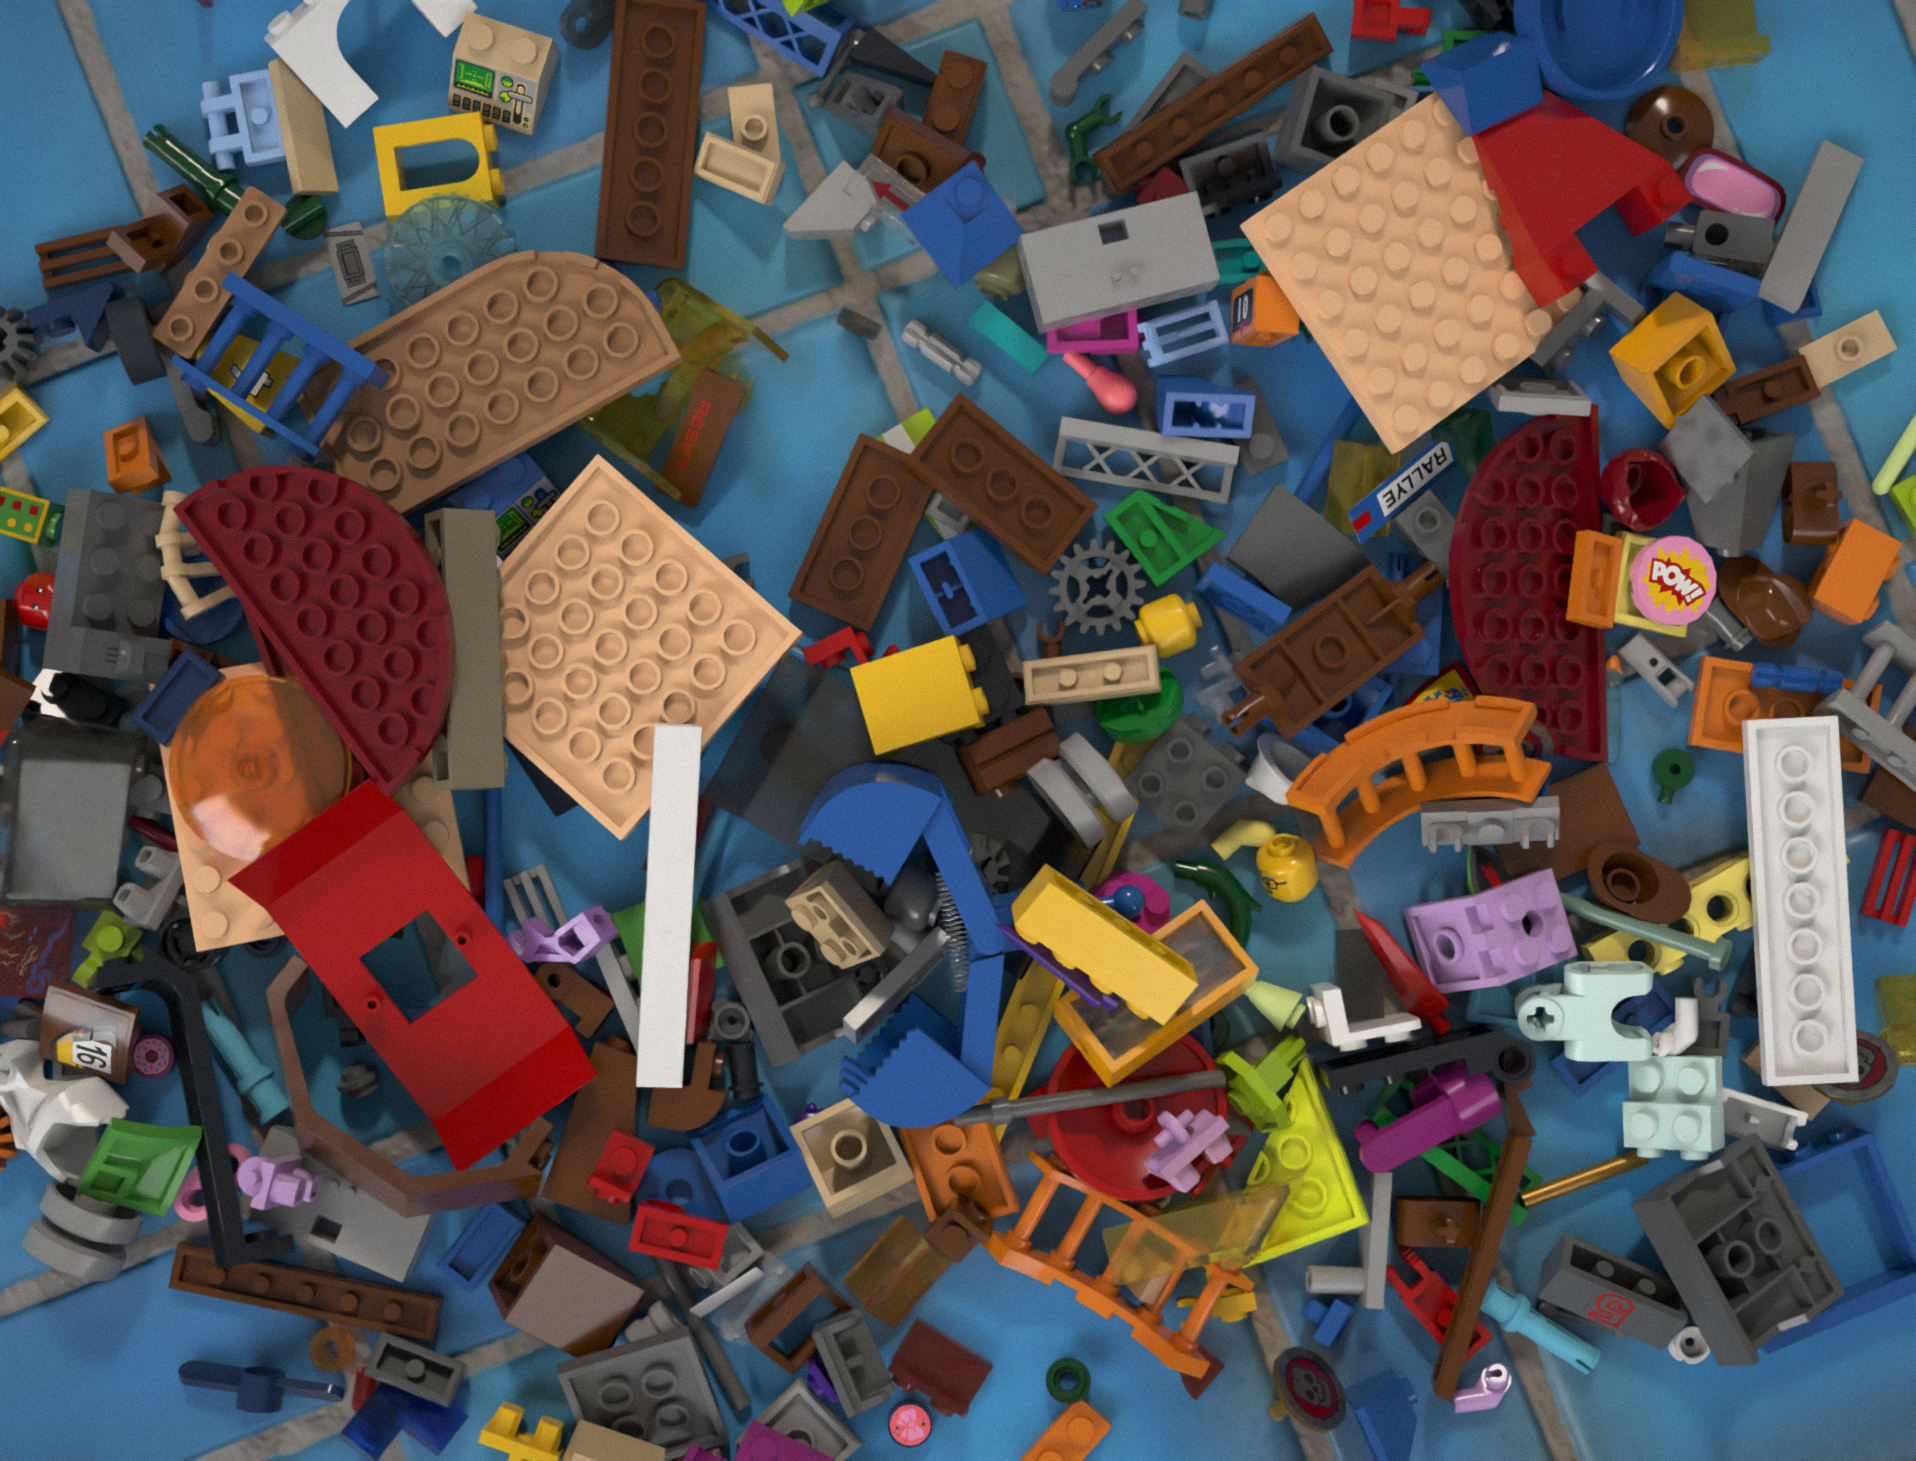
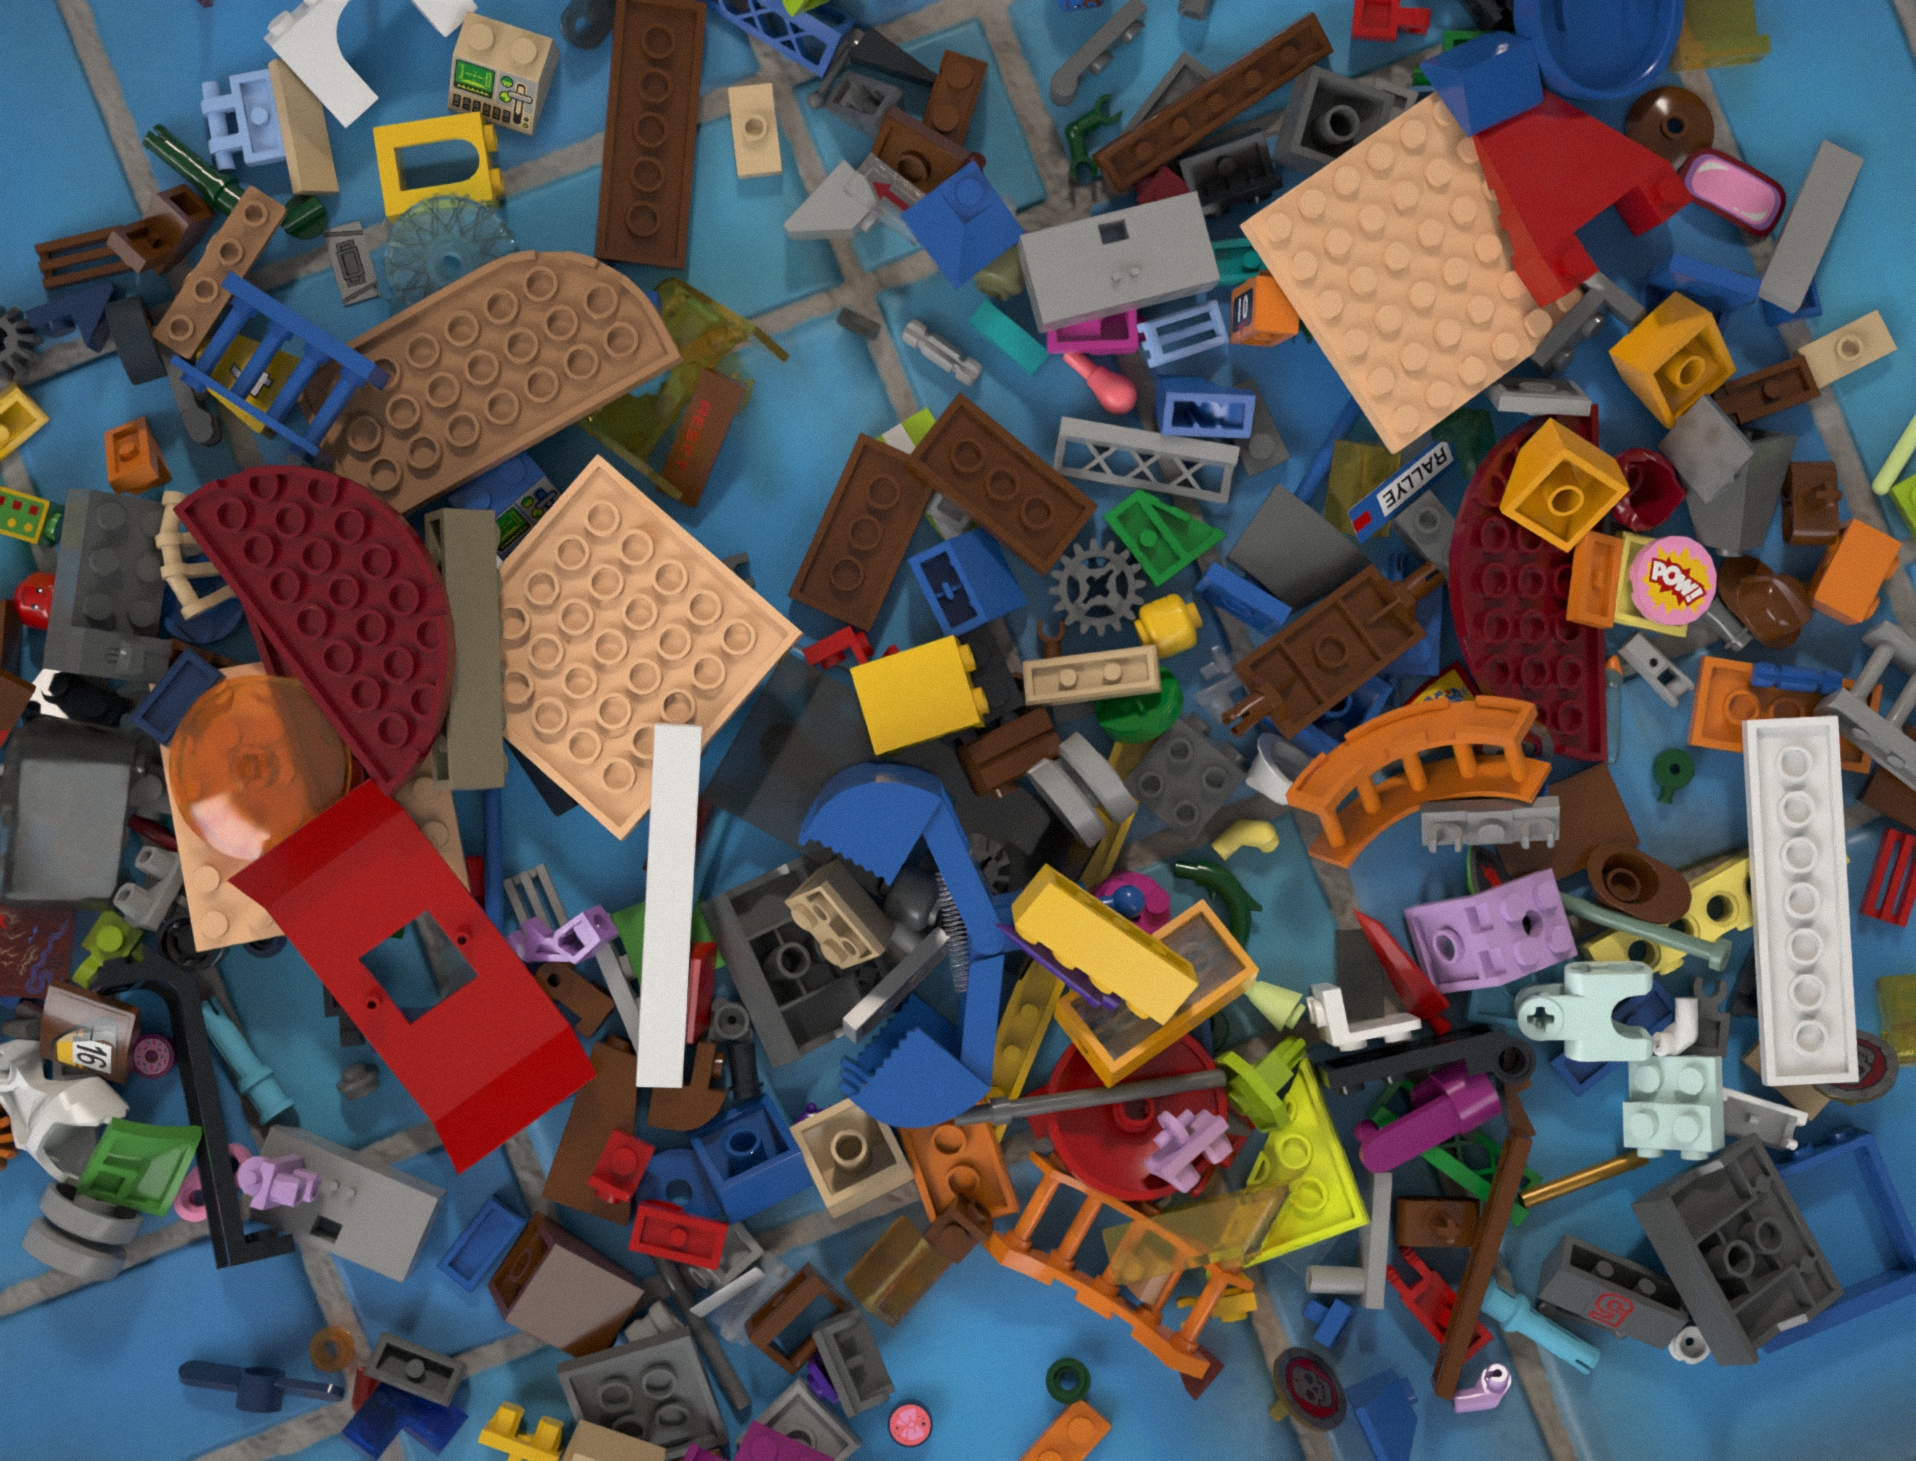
reddish brown tile [168,1241,444,1343] -> none
reddish brown panel [266,955,555,1218] -> none
tan tile [692,131,787,206] -> none
clear red bracket [887,1316,993,1418] -> none
yellow head [1256,833,1318,902] -> none
dark grey torso [1663,210,1776,279] -> none
none -> light orange slope [1499,418,1630,553]

